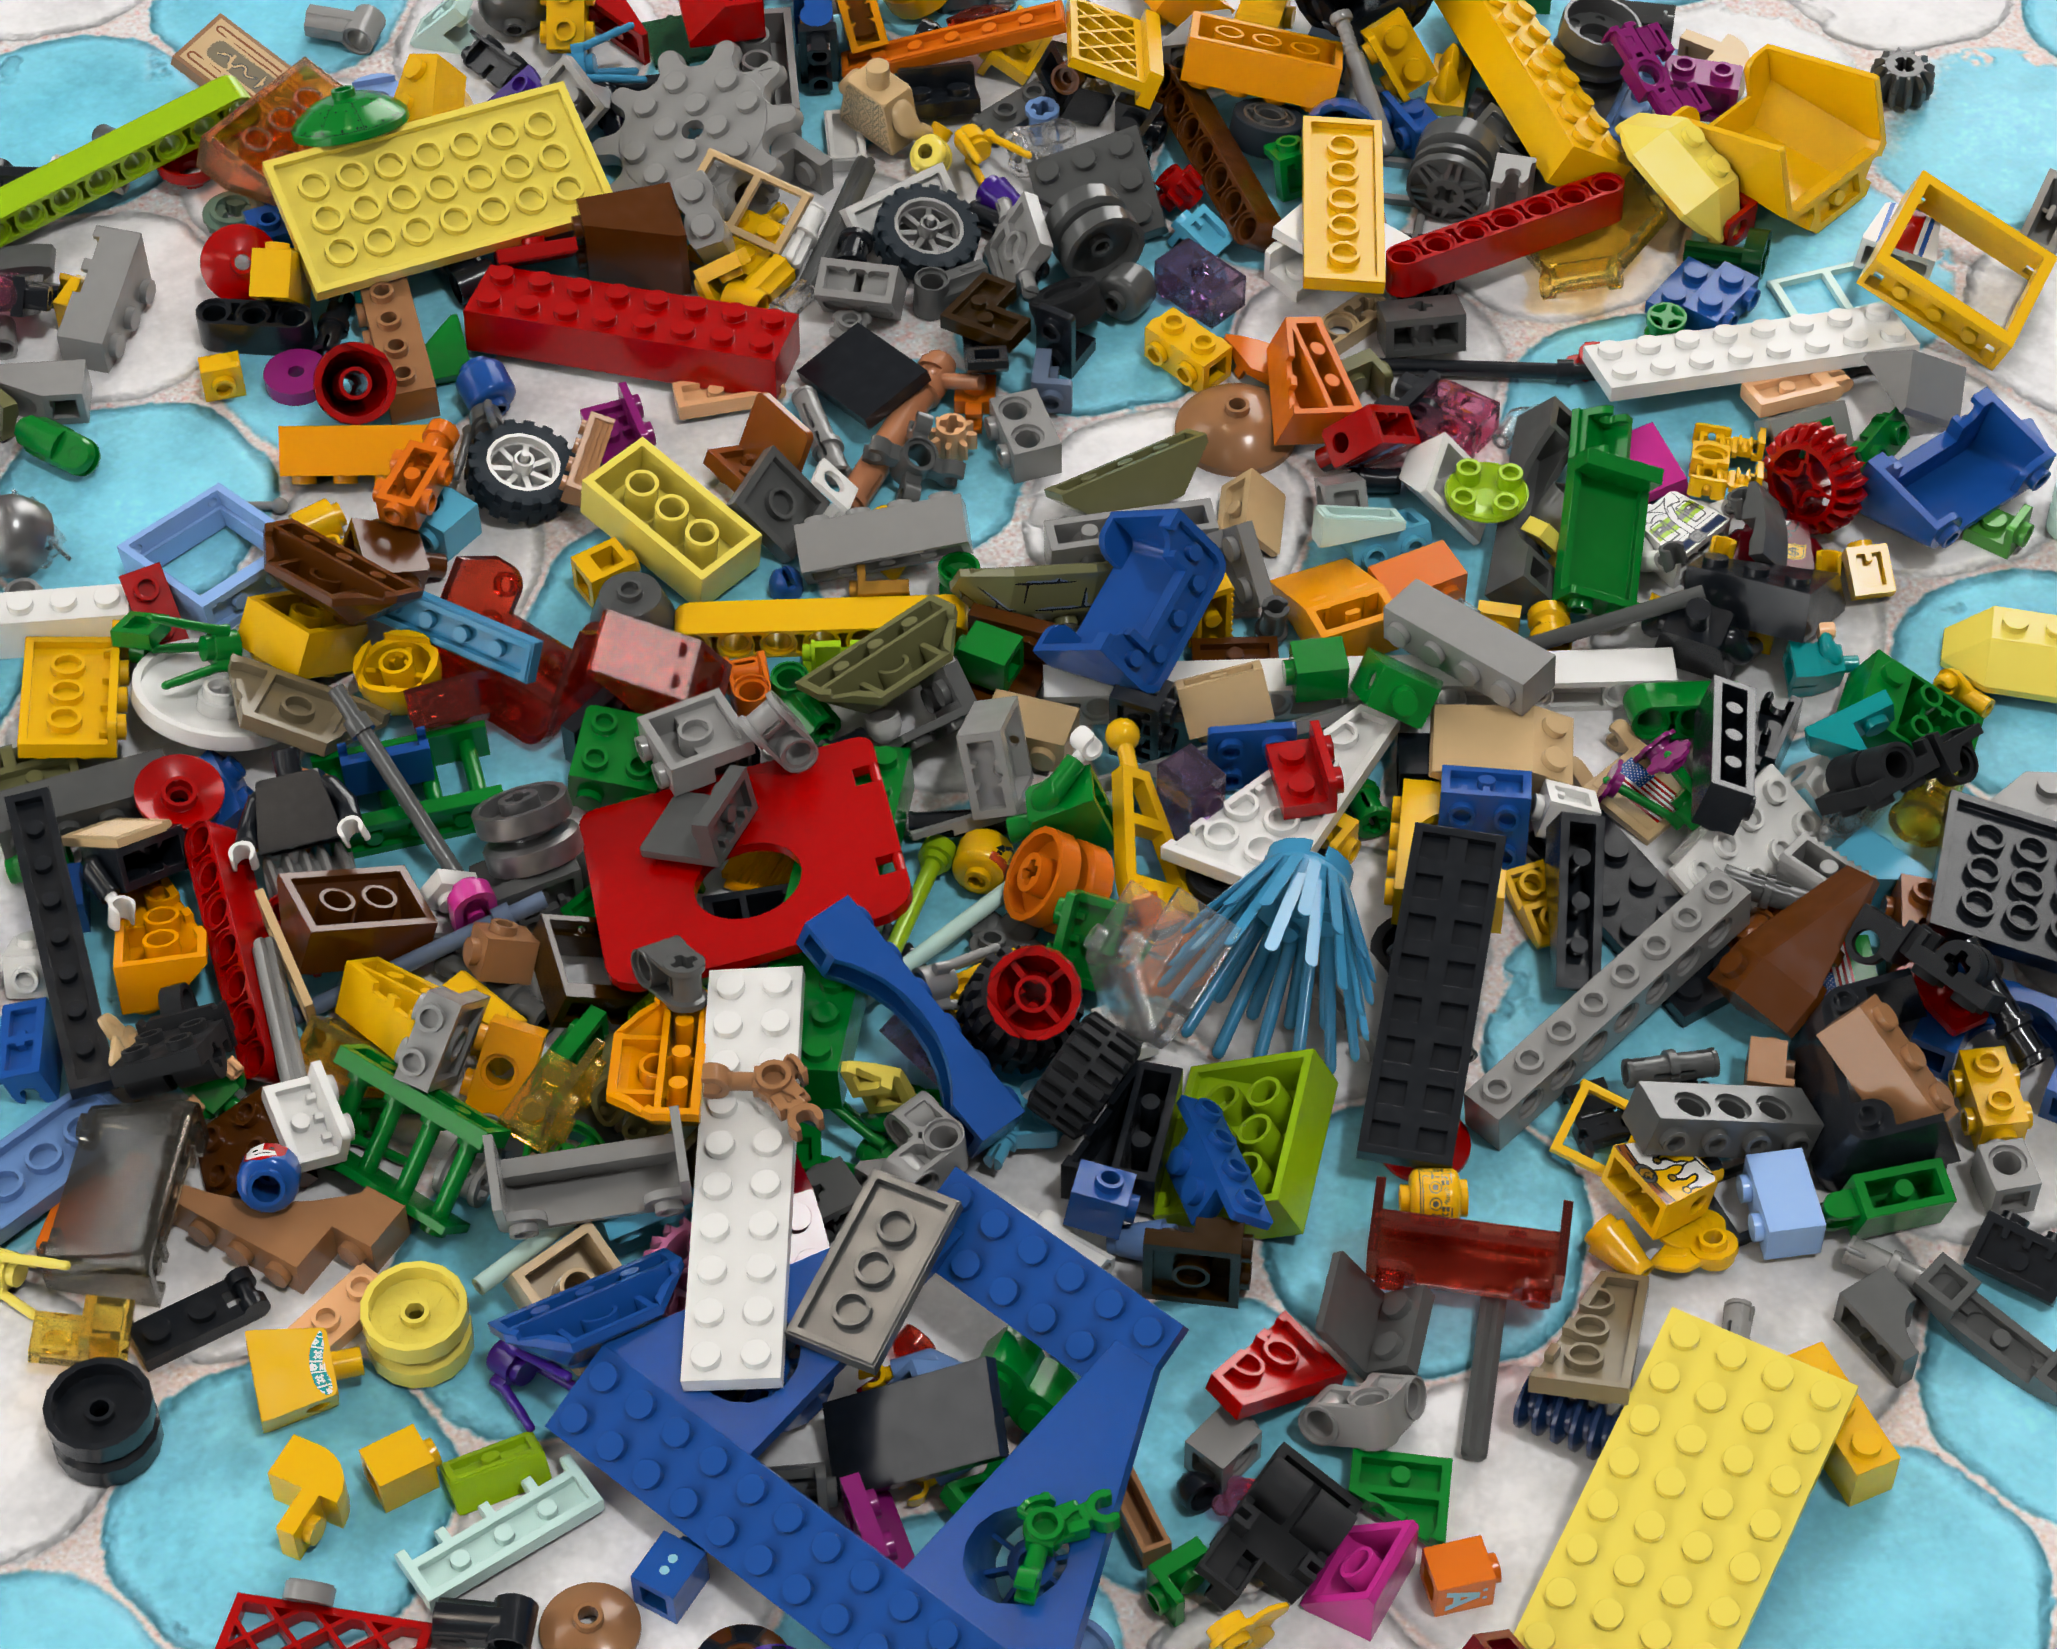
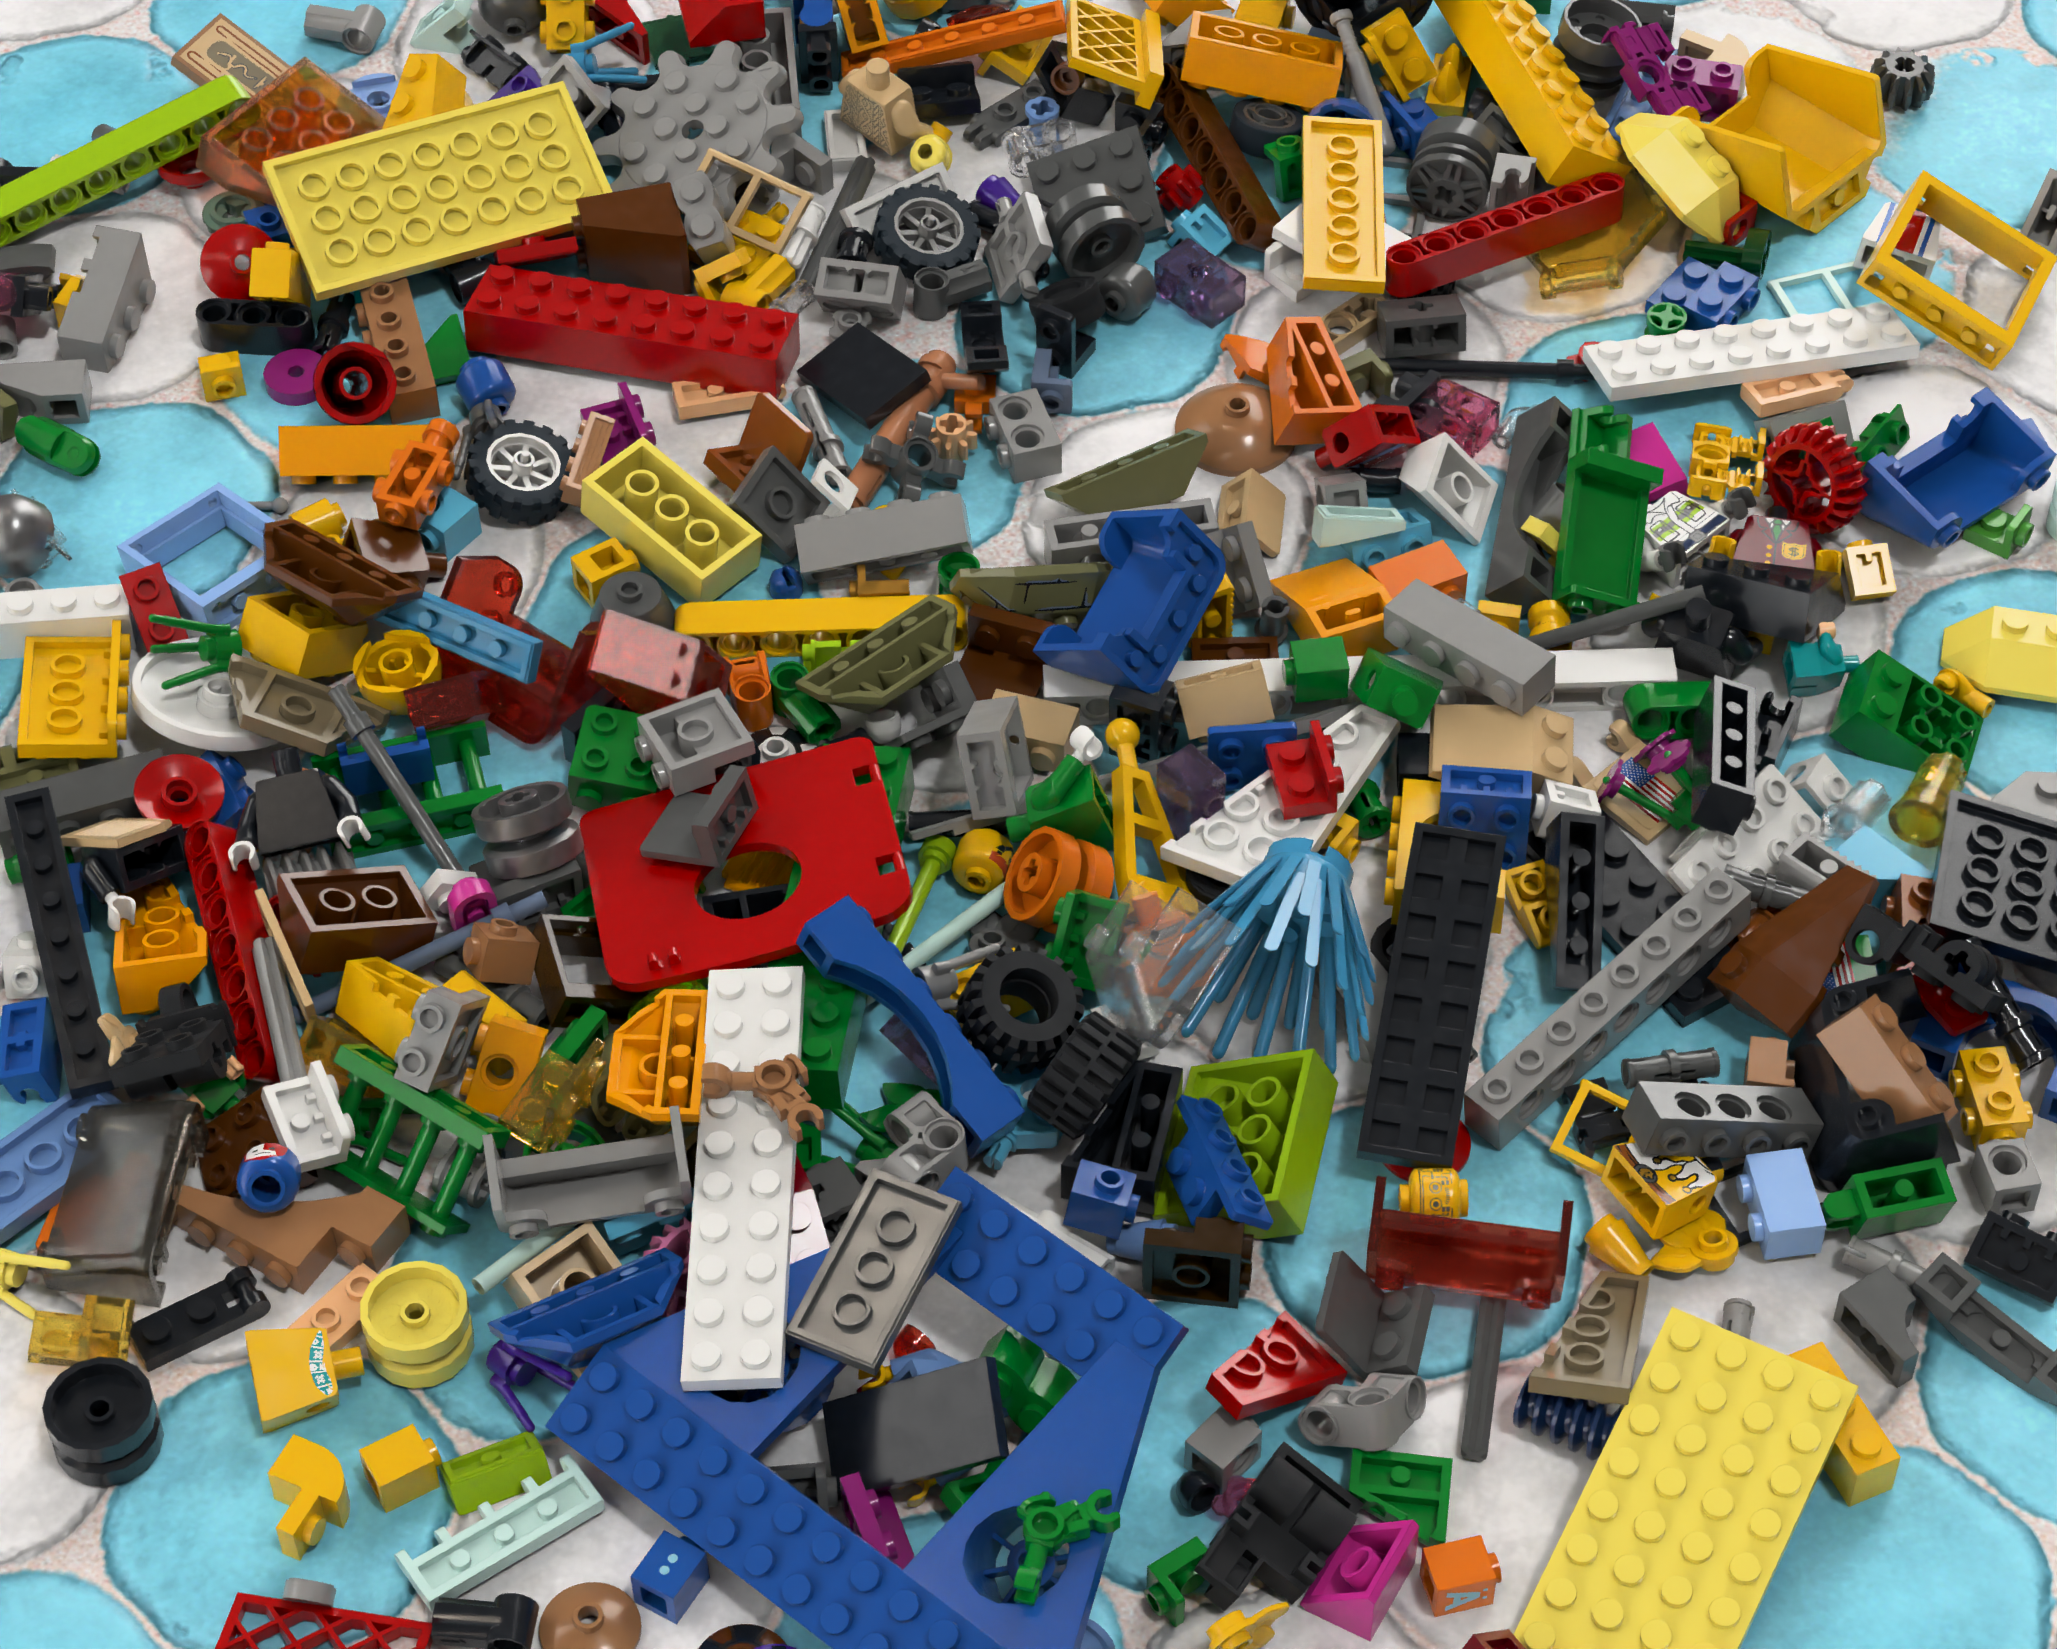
green tile [110,611,172,663] -> none
green dish [291,85,410,147] -> none
dark grey piece [631,935,707,1013] -> none
light grey piece [736,690,819,773] -> none
light yellow slope [840,1061,916,1114] -> none
dark brown plate [940,272,1031,354] -> none
yellow plant [954,123,1032,186] -> none
green brick [954,620,1024,691] -> none
red cylinder [987,945,1082,1041] -> none
medium nougat piece [1119,1468,1172,1569] -> none
yellow brick [1144,307,1232,392] -> none
lime dish [1444,458,1529,523] -> none
dark grey slope [1741,481,1788,566] -> none
teal slope [1804,689,1895,758] -> none
black plate [1814,723,1984,818] -> none
light grey slope [1863,350,1966,428] -> none

